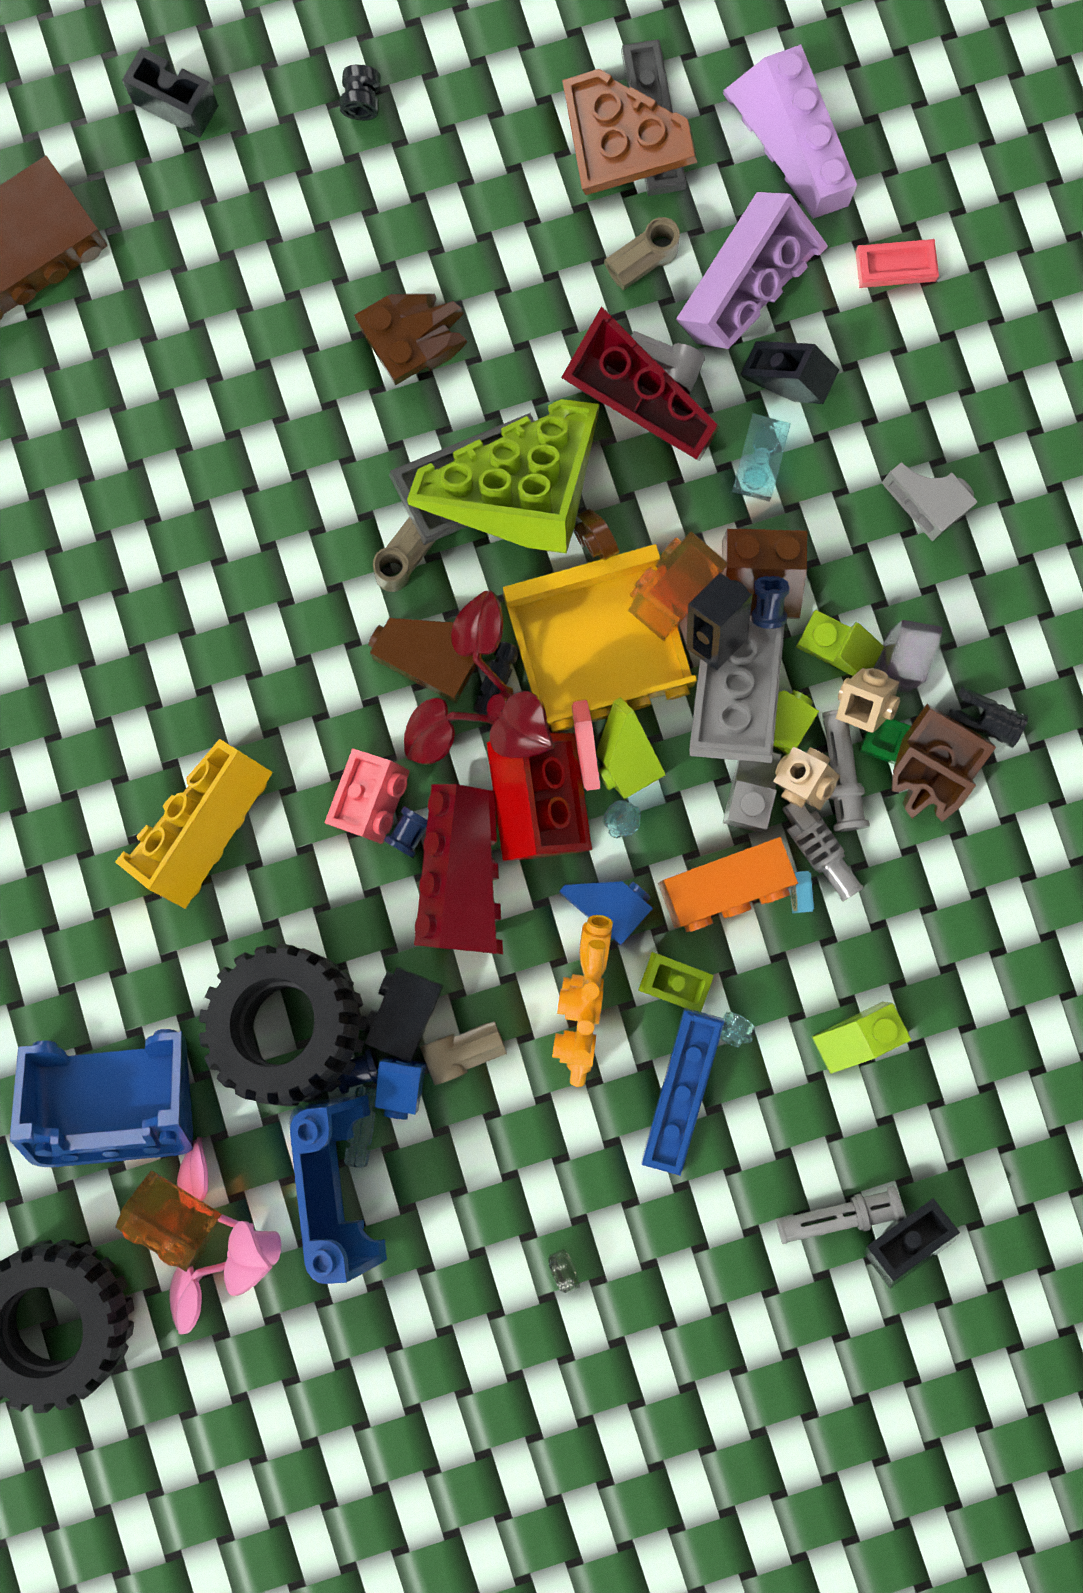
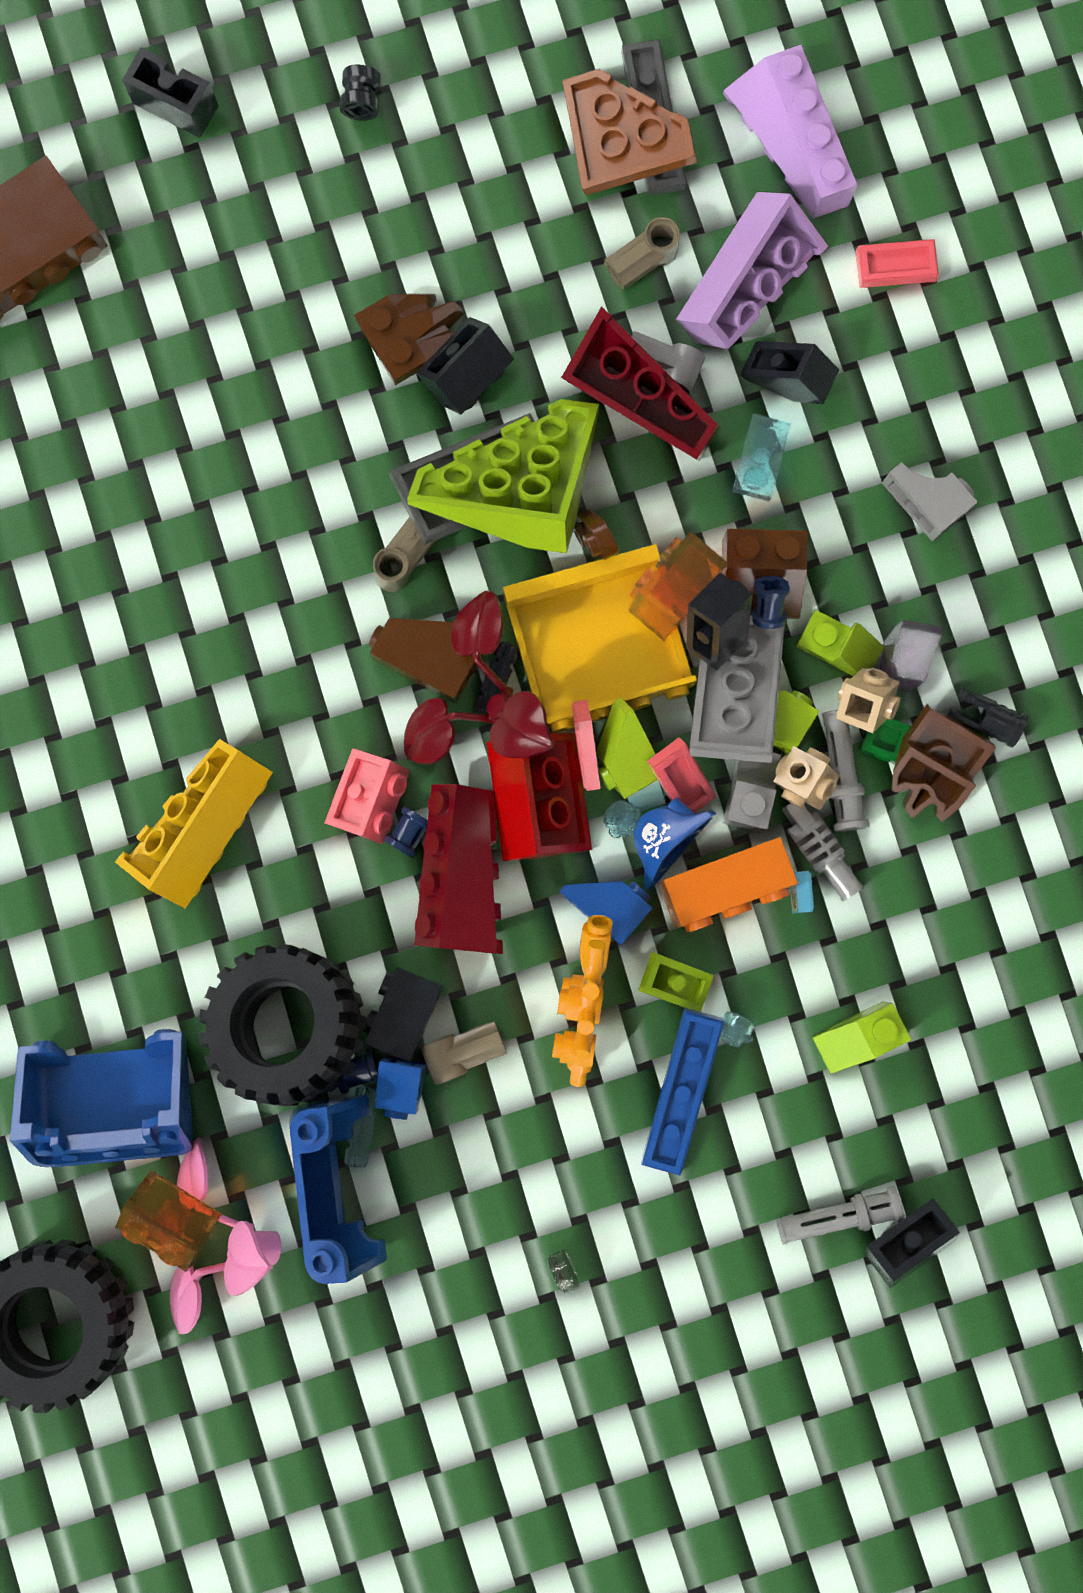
none -> black brick [416,317,514,415]
none -> blue hat [634,797,716,890]
none -> coral tile [647,737,717,813]

